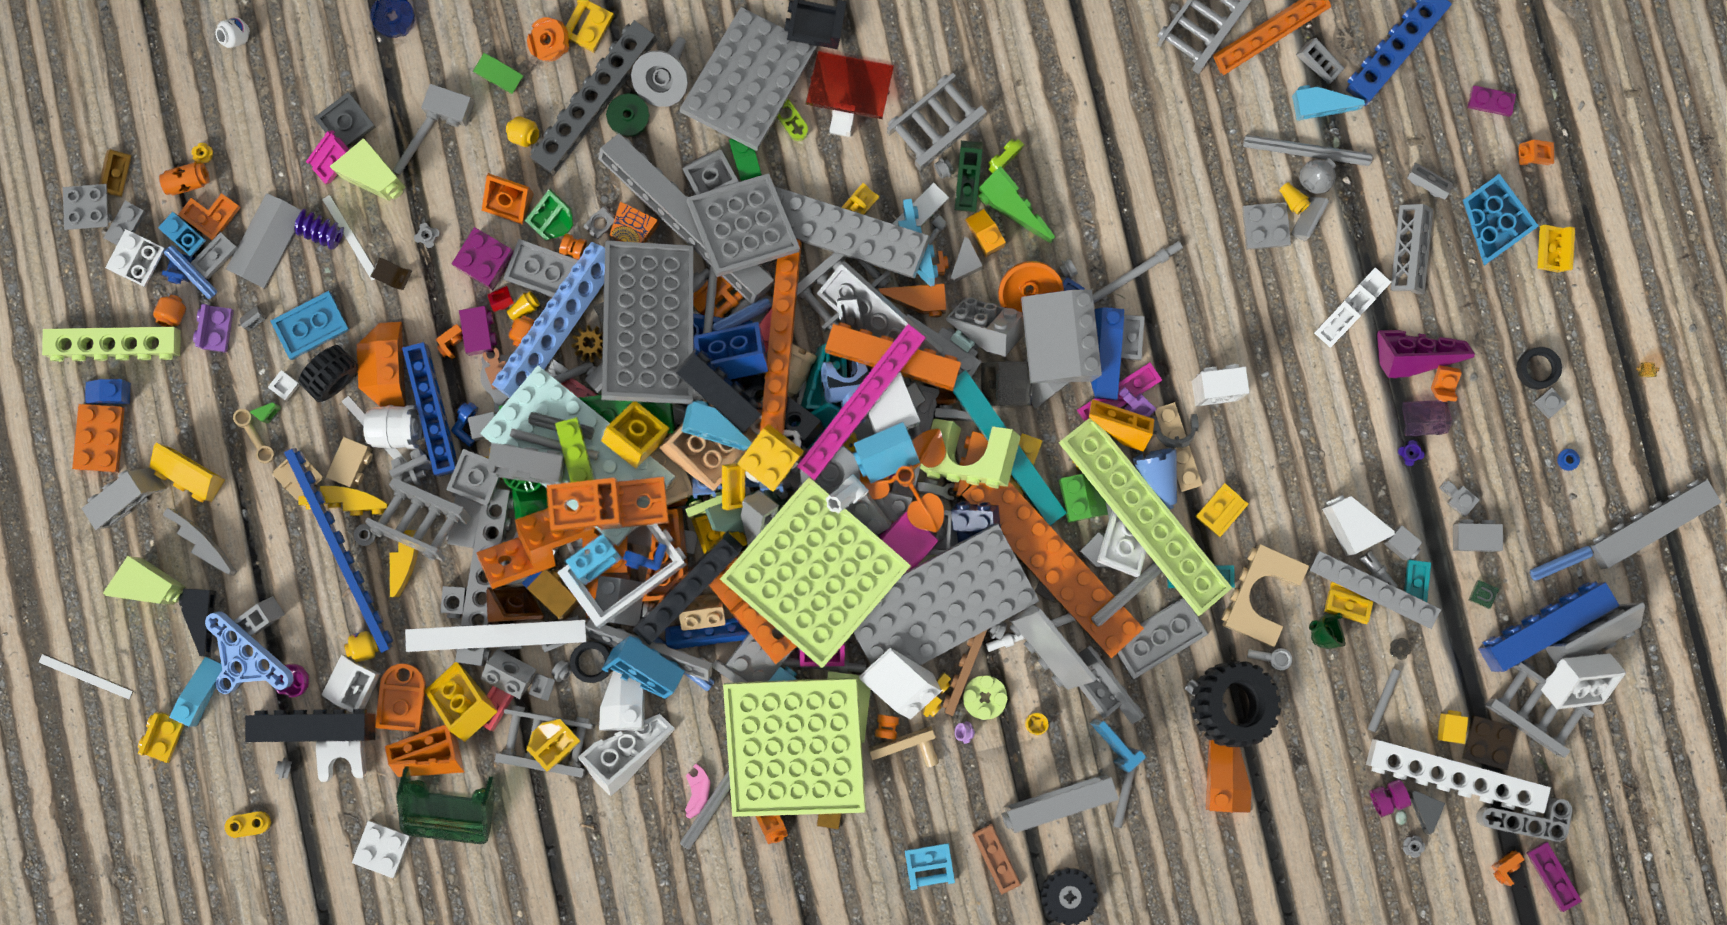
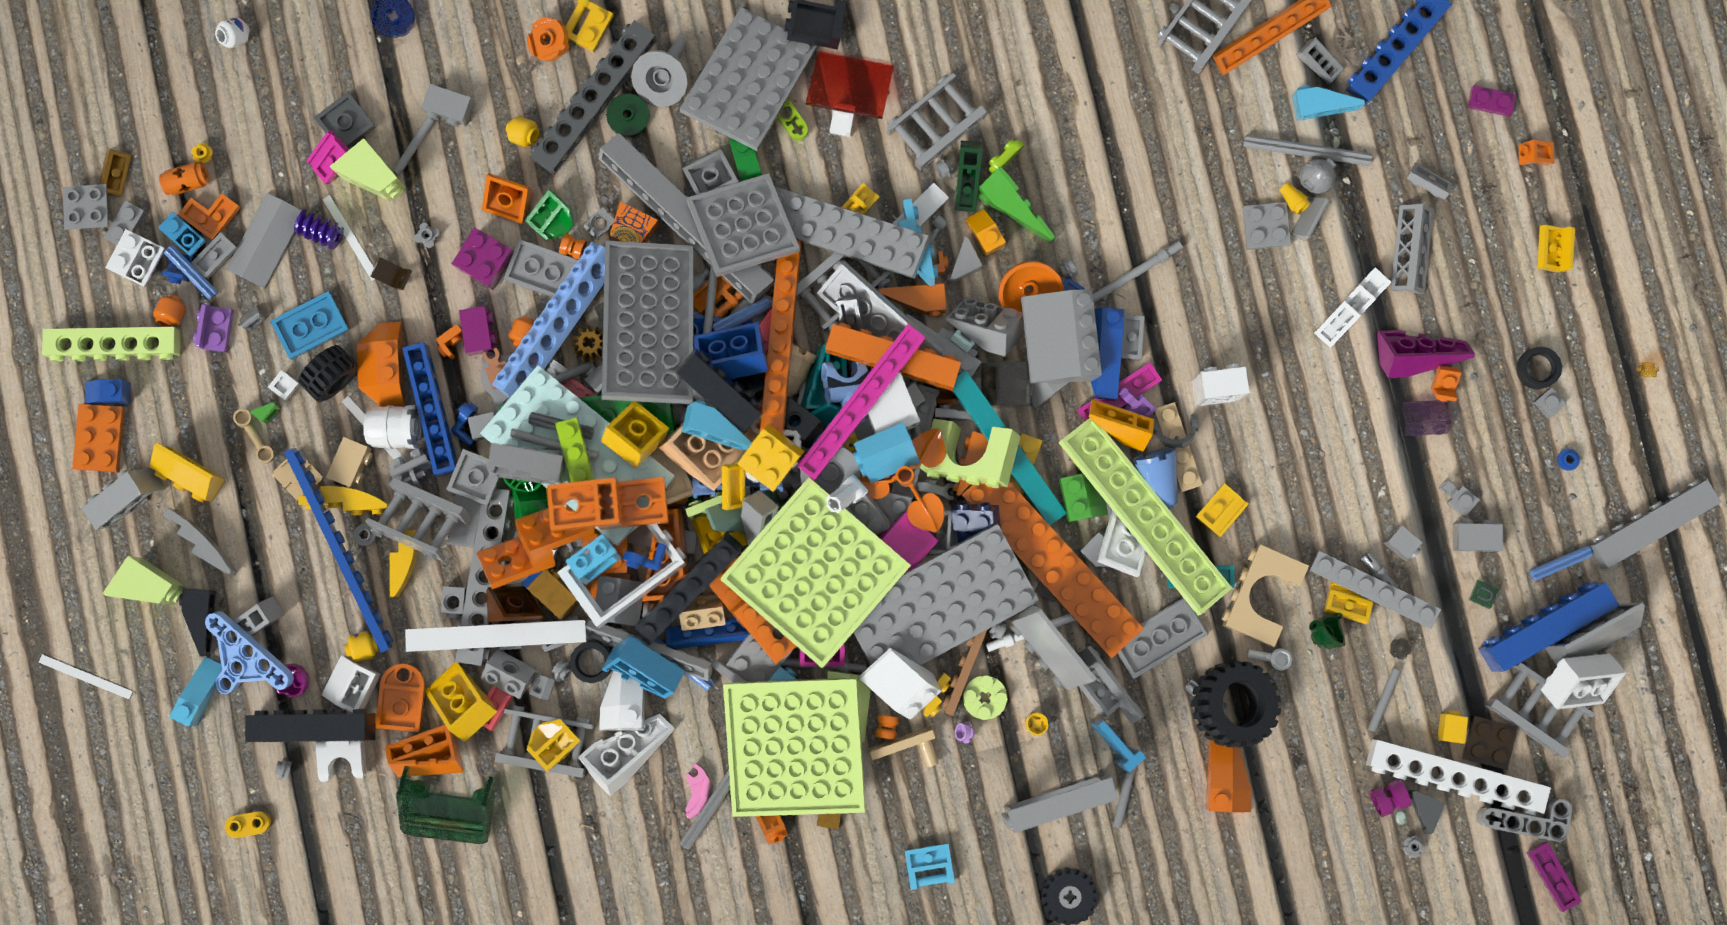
yellow bracket [138,712,184,763] -> none
white plate [352,820,411,878] -> none
bright green slope [473,53,523,94] -> none
red plate [487,286,514,312] -> none
yellow cone [506,291,540,321] -> none
nougat tile [972,824,1021,895] -> none
light grey axle [1091,562,1162,627] -> none
white slope [1322,495,1395,556] -> none
dark purple plate [1398,440,1424,466] -> none
teal plate [1404,560,1431,602] -> none
dark azure wedge [1463,174,1539,265] -> none
orange bracket [1492,851,1524,886] -> none

